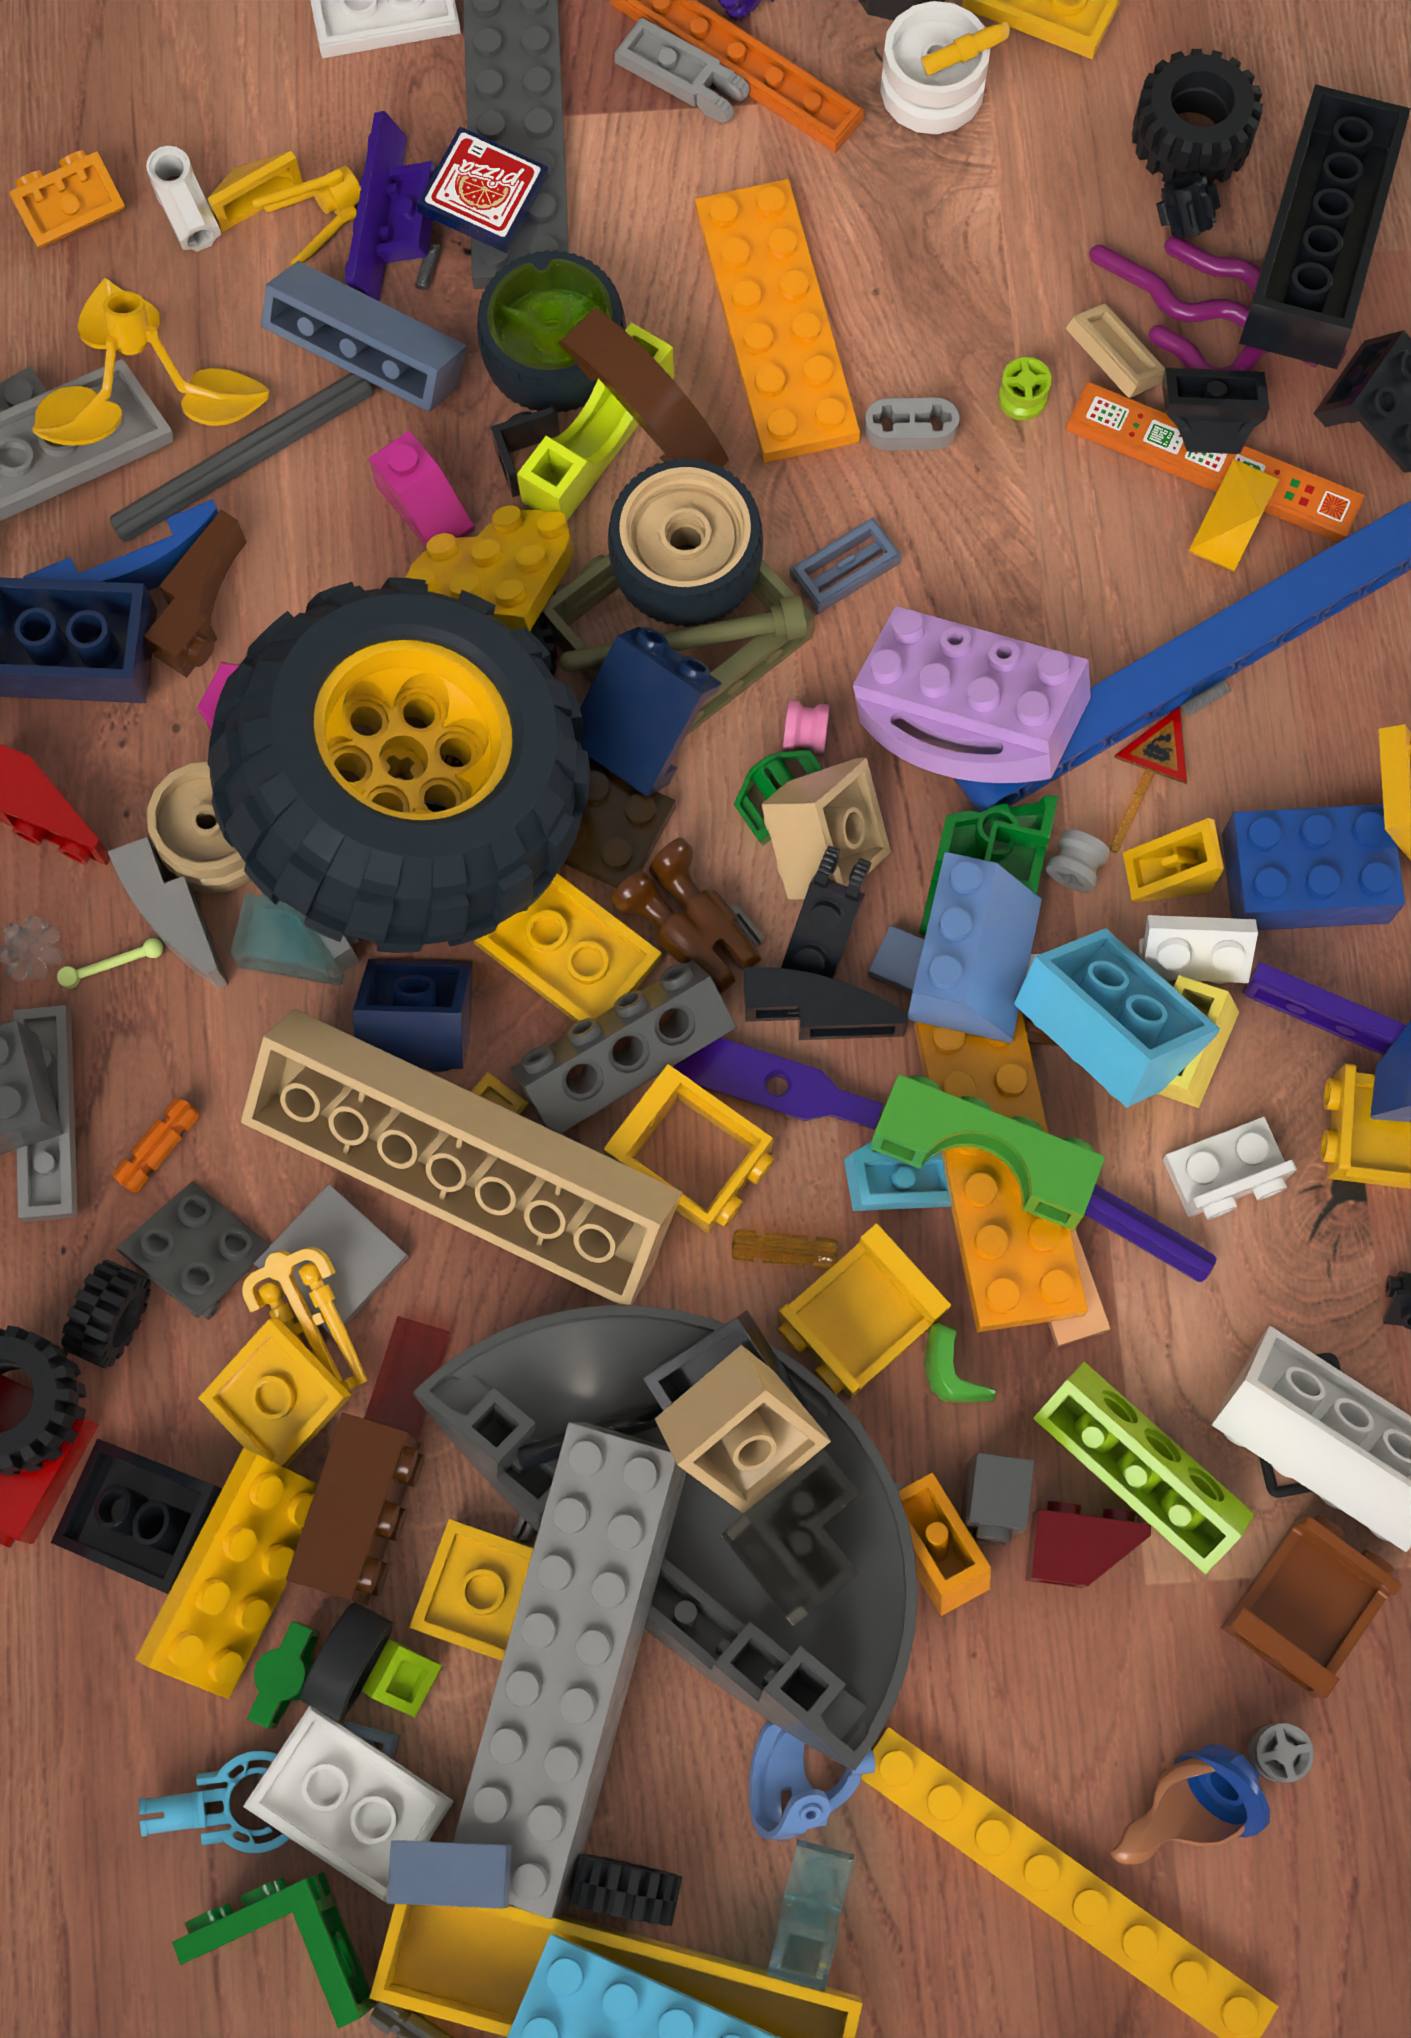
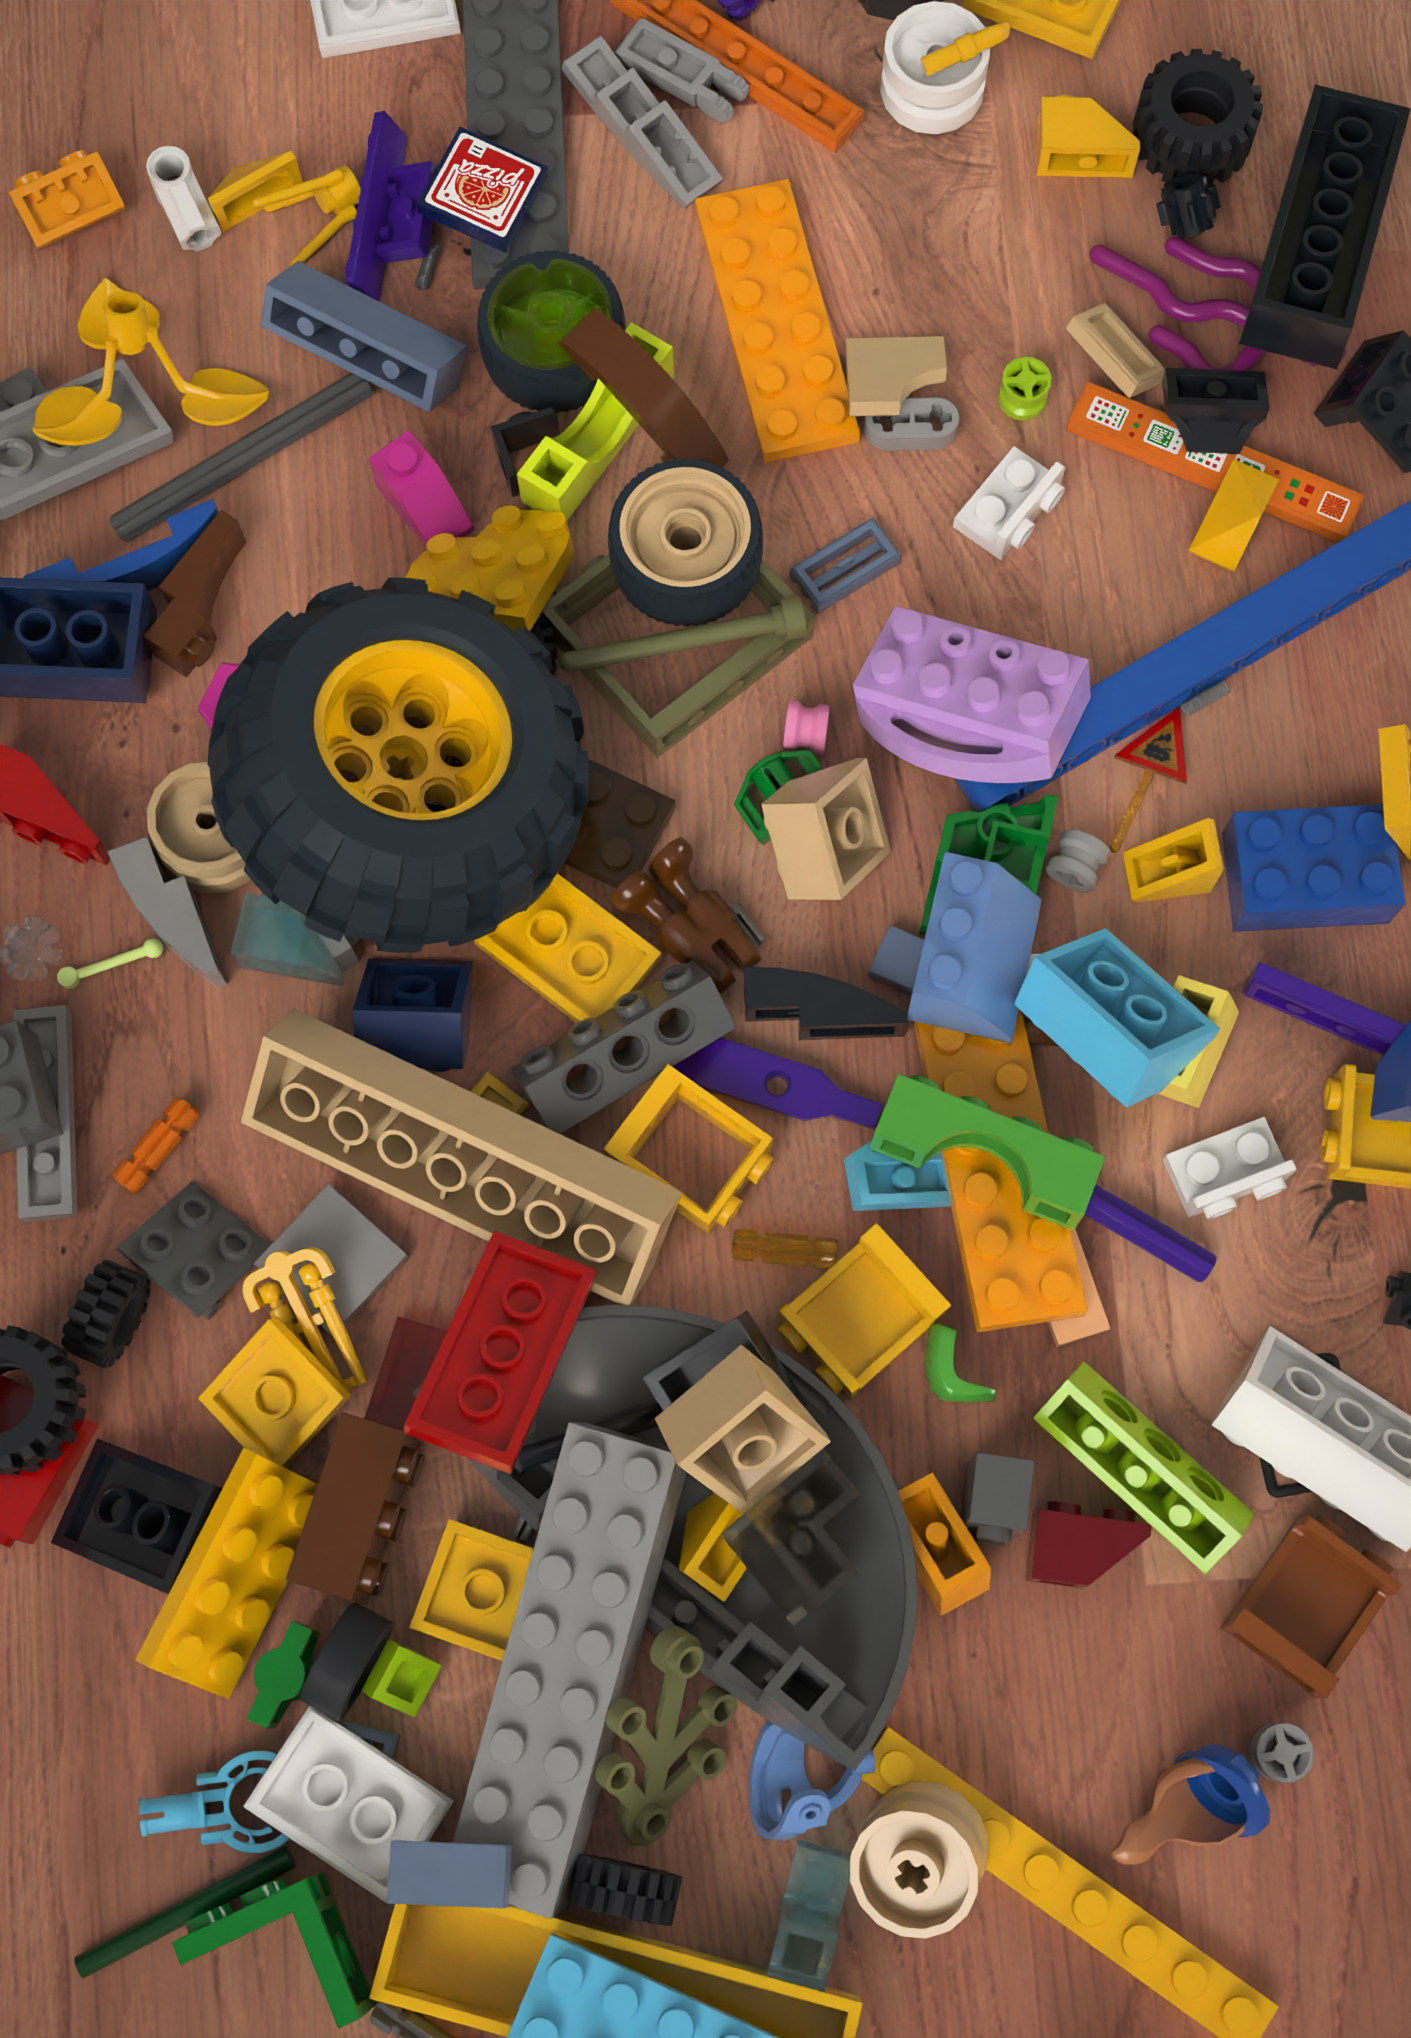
dark blue panel [580,627,722,796] -> none
black hinge [781,845,872,979] -> none
white bracket [1138,915,1258,984] -> none
none -> dark green bar [74,1846,296,1978]
none -> red plate [404,1231,597,1474]
none -> light grey slope [561,36,723,209]
none -> olive plant [595,1626,737,1846]
none -> yellow slope [679,1493,787,1602]
none -> tan tile [845,336,947,416]
none -> tan wheel [850,1781,988,1939]
none -> white bracket [953,446,1066,560]
none -> yellow slope [1036,95,1140,178]

